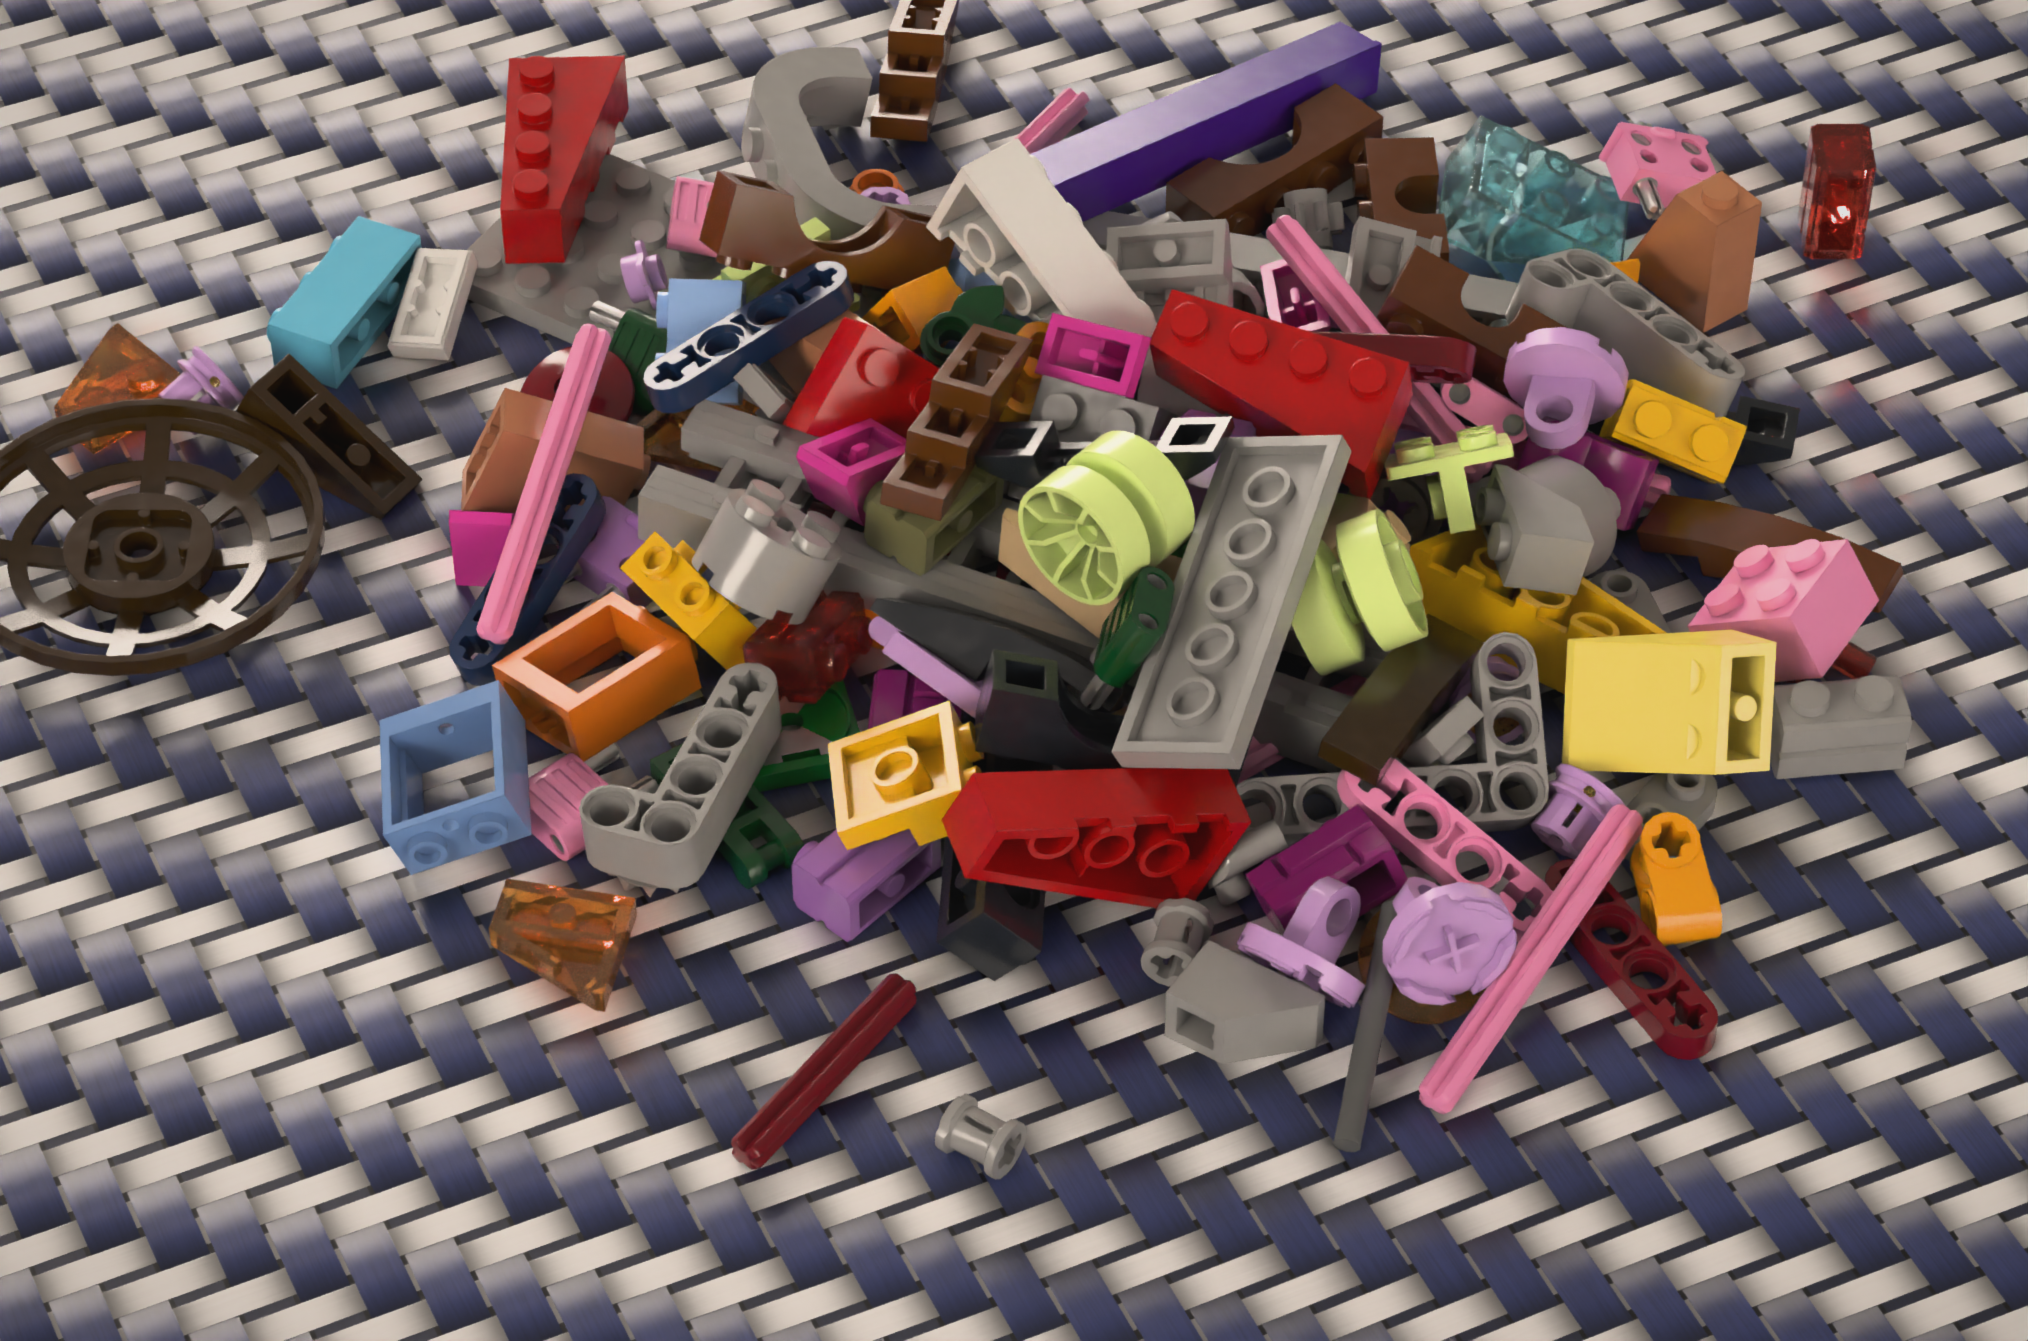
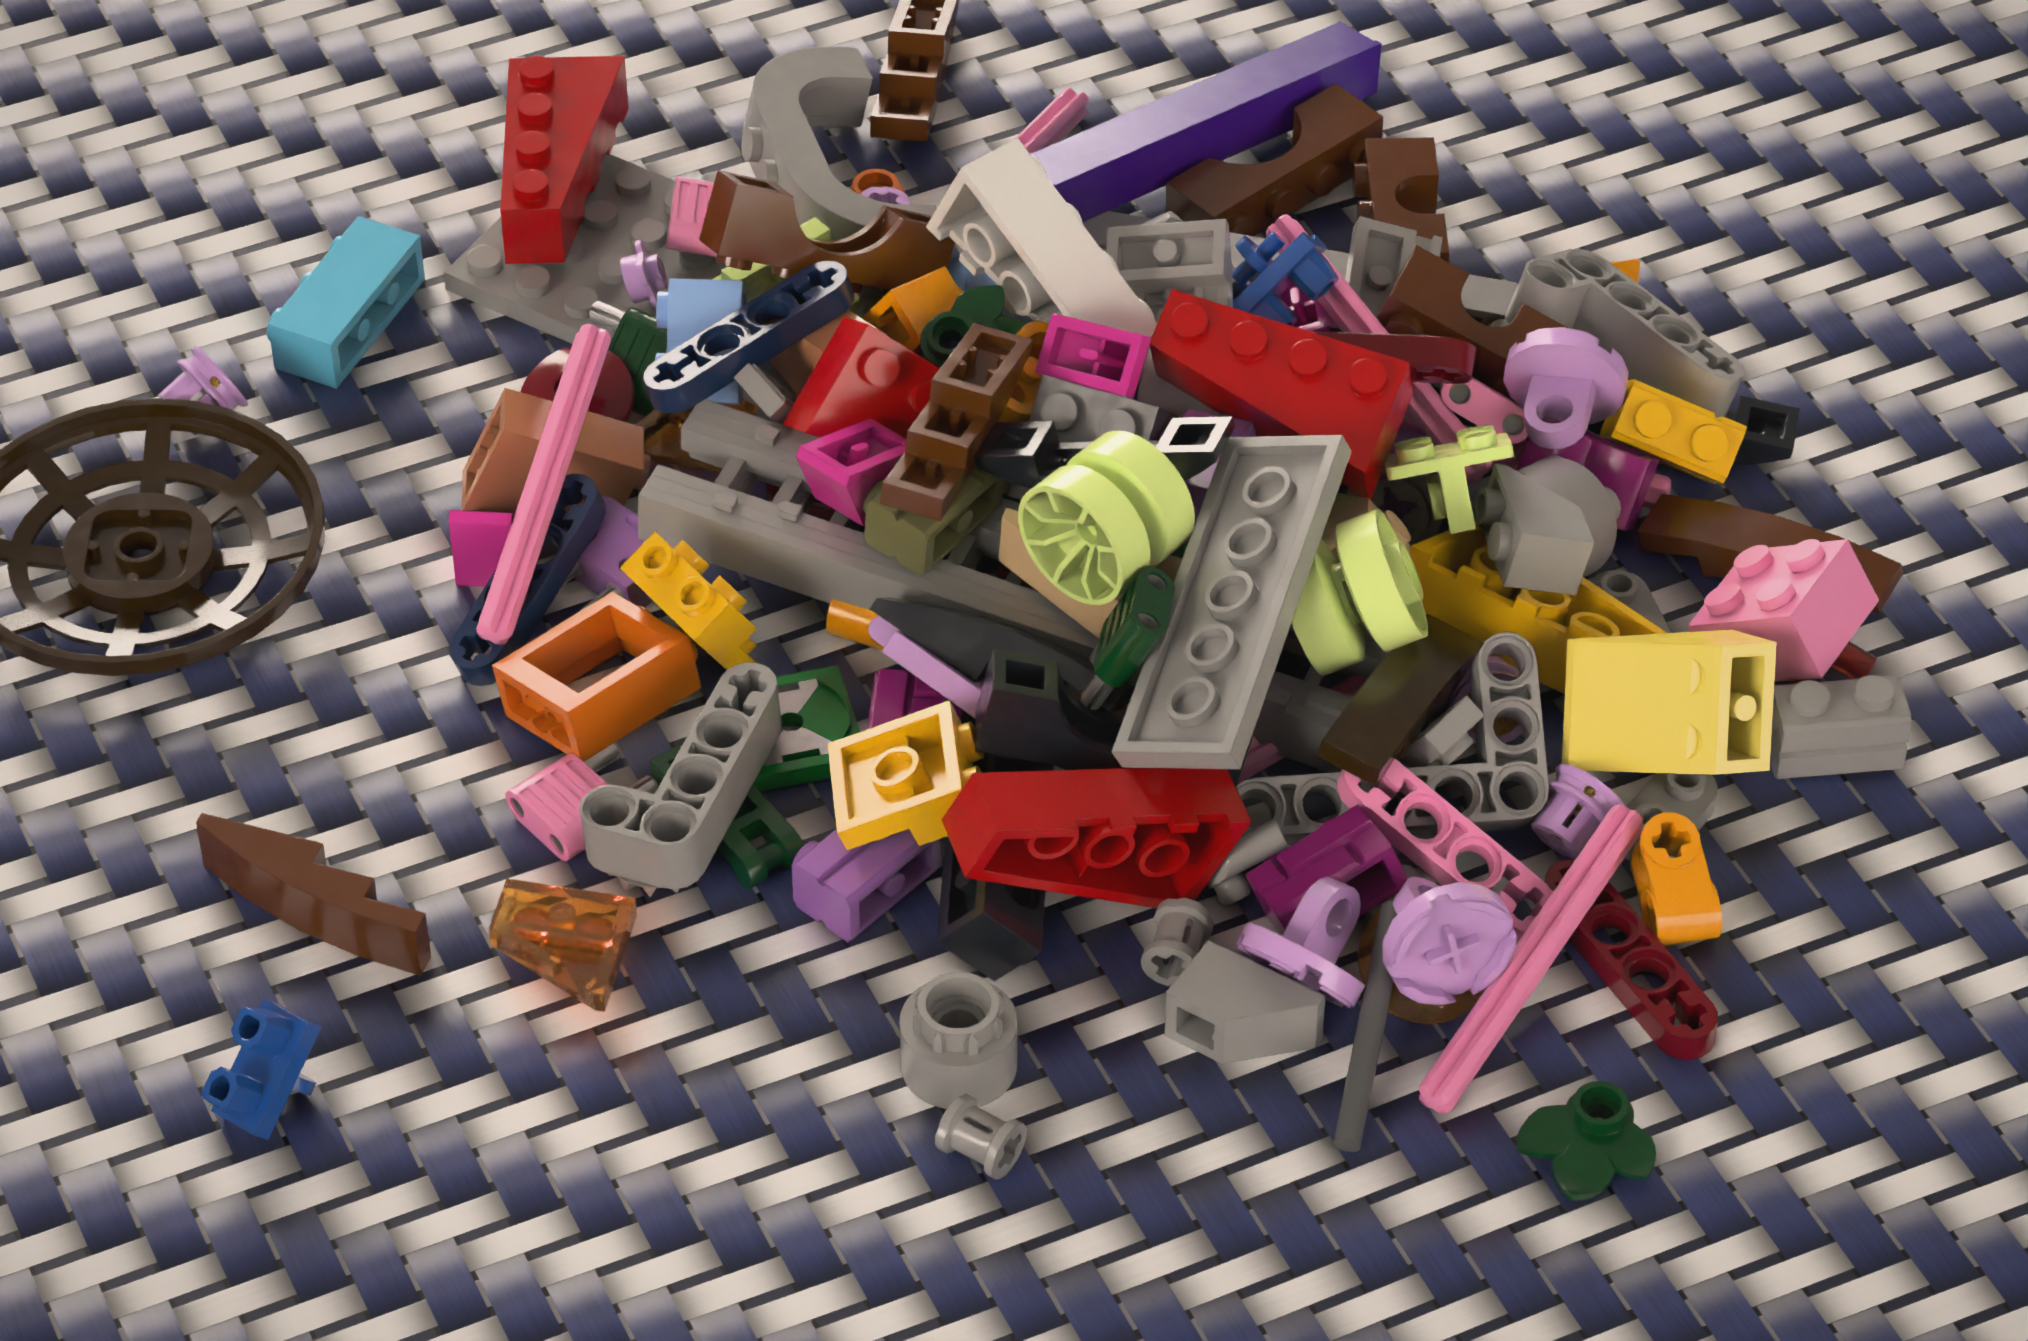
clear orange wing [54,323,181,455] -> none
dark brown slope [236,354,423,520] -> none
medium blue window [379,680,532,875] -> none
white plate [387,248,478,360] -> none
light grey brick [692,479,842,625] -> none
dark red axle [731,973,917,1170] -> none
clear red brick [742,590,873,704] -> none
light grey gear [1272,188,1345,250] -> none
clear light blue slope [1438,115,1629,264] -> none
bright pink piece [1599,122,1716,220] -> none
nougat slope [1627,171,1762,333] -> none
clear red brick [1798,124,1876,259] -> none
none -> reddish brown slope [196,813,431,976]
none -> blue hips [201,999,322,1140]
none -> light grey piece [900,972,1017,1109]
none -> blue hips [1232,231,1339,326]
none -> dark green plate [1516,1081,1656,1201]

